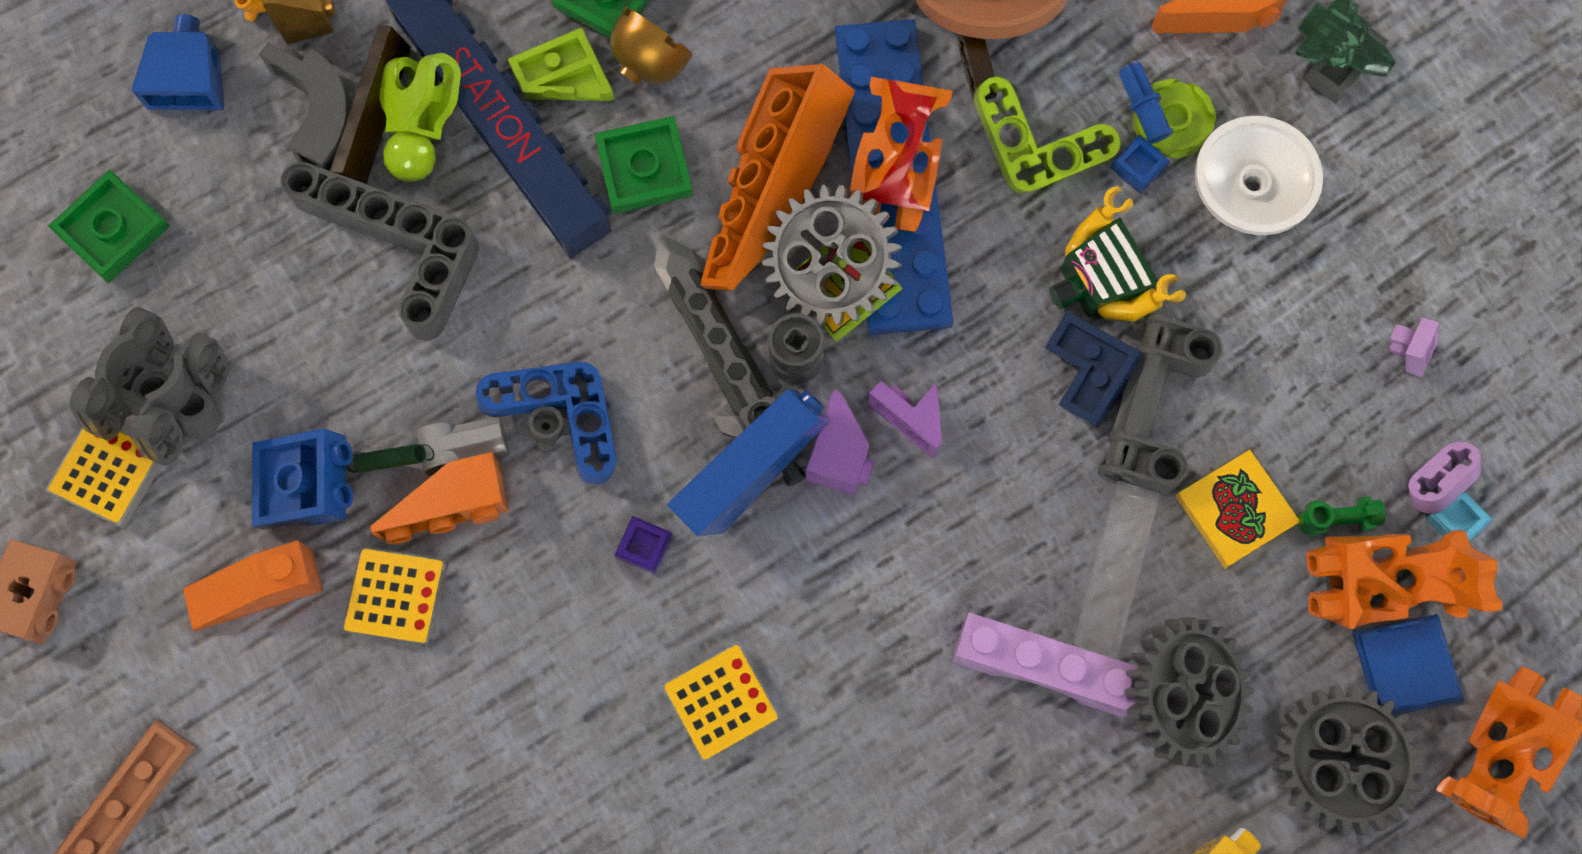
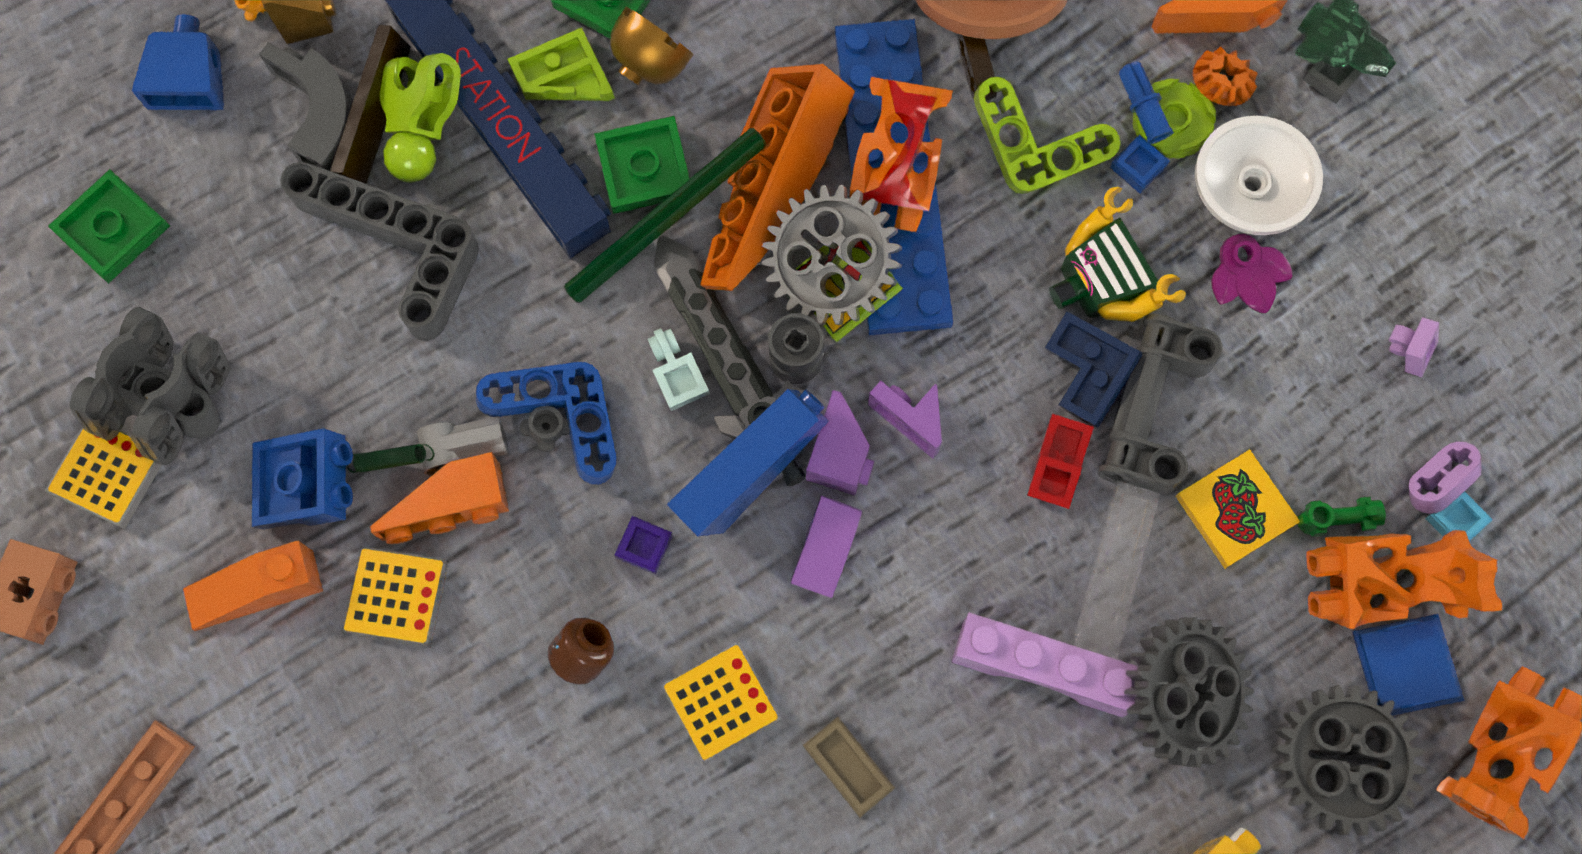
none -> reddish brown head [548,618,614,685]
none -> dark green axle [564,128,766,303]
none -> light aqua plate [647,328,710,411]
none -> medium lavender slope [790,495,862,598]
none -> dark tan tile [803,717,895,818]
none -> red slope [1027,414,1094,509]
none -> orange gear [1193,46,1258,106]
none -> magenta plate [1211,234,1292,314]

